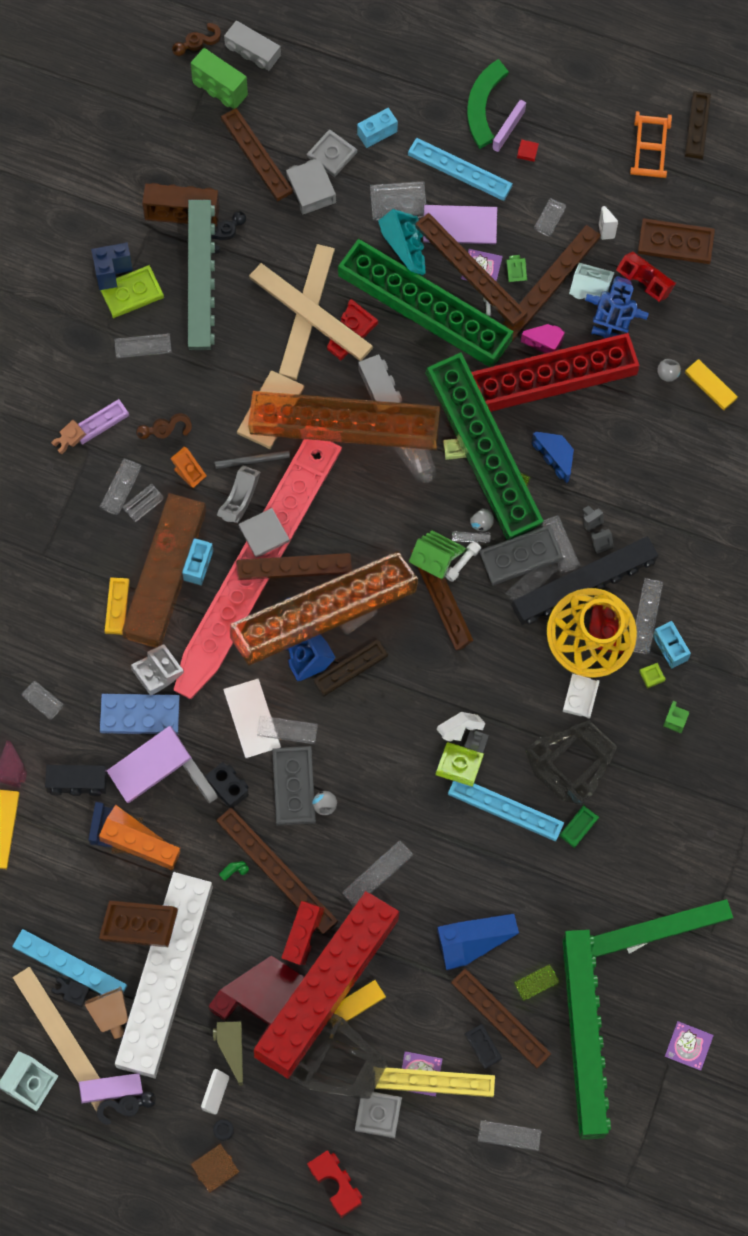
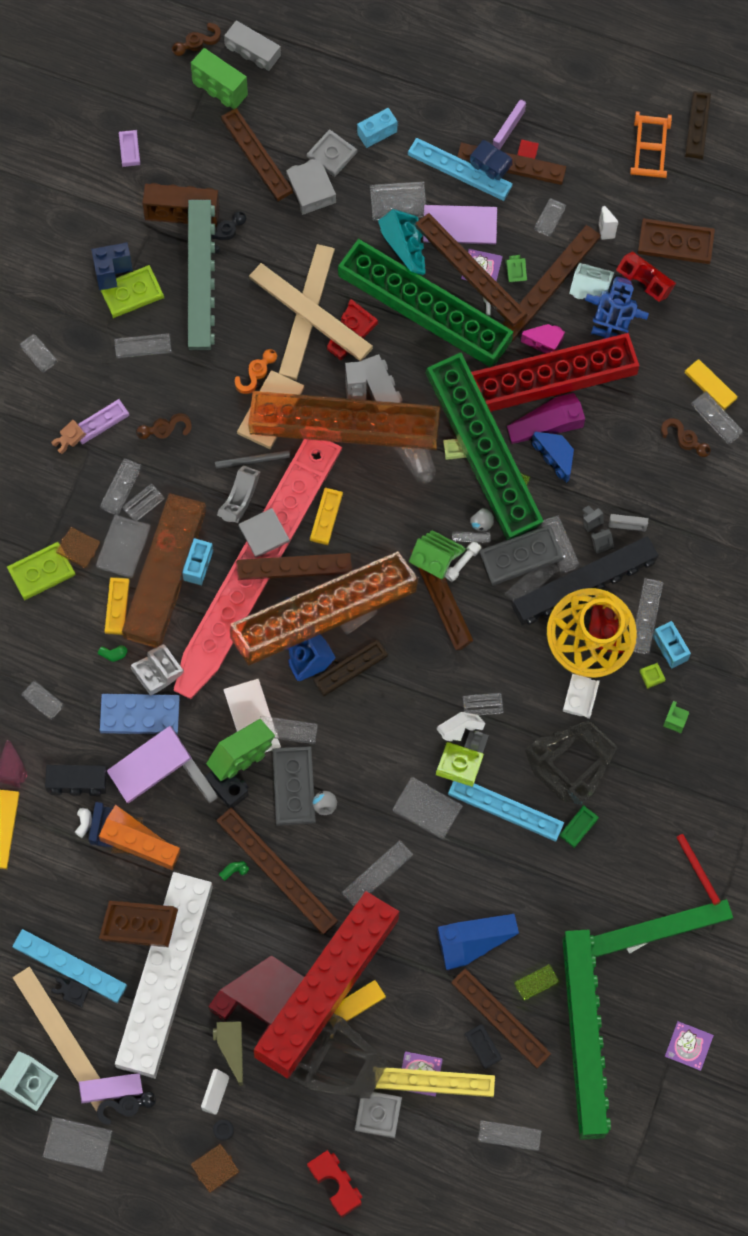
medium nougat torso [85,987,128,1039] -> none
orange slope [171,447,207,488] -> none
red arch [282,901,325,965] -> none
green tile [467,59,509,149] -> none
light grey piece [657,359,681,382] -> none
none -> lime tile [7,542,75,601]
none -> clear tile [19,334,57,373]
none -> clear tile [43,1117,113,1172]
none -> clear orange piece [56,527,100,568]
none -> white arm [75,808,92,838]
none -> clear tile [96,515,151,578]
none -> green arm [98,645,128,662]
none -> lavender tile [119,130,140,167]
none -> bright green brick [206,718,275,781]
none -> orange piece [235,349,277,394]
none -> yellow tile [310,488,343,545]
none -> light grey brick [345,361,366,408]
none -> clear tile [392,777,463,840]
none -> reddish brown plate [457,143,566,185]
none -> clear tile [463,693,503,715]
none -> dark blue brick [470,140,512,181]
none -> magenta wedge [507,393,585,444]
none -> light grey tile [608,514,648,531]
none -> reddish brown piece [661,418,711,458]
none -> red bar [676,834,721,905]
none -> clear tile [692,392,743,445]

